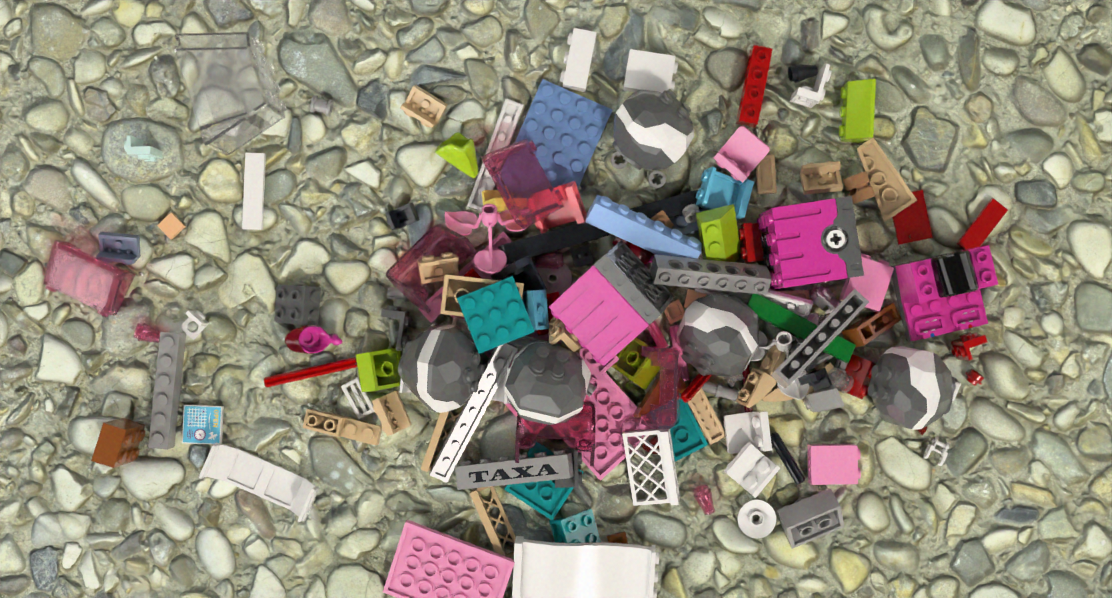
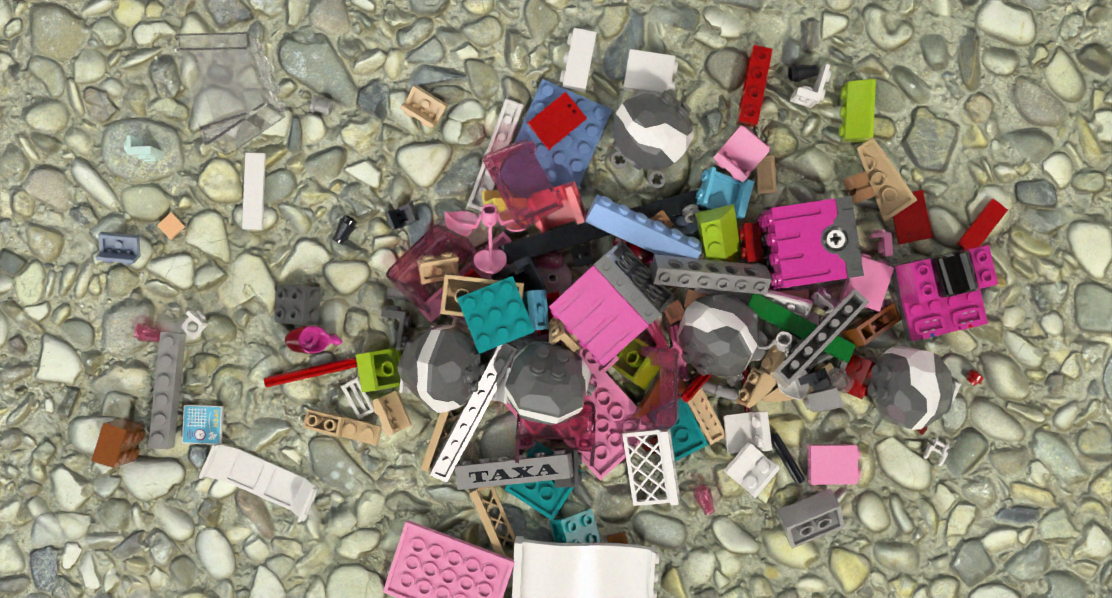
clear pink windscreen [43,240,136,317] -> none
lime hat [435,132,479,178] -> none
white dish [738,500,776,538] -> none
tan bracket [800,161,843,195] -> none
red bracket [951,332,988,361] -> none
none -> black cone [332,215,358,244]
none -> red container [527,91,587,151]
none -> bright pink bracket [868,229,893,257]

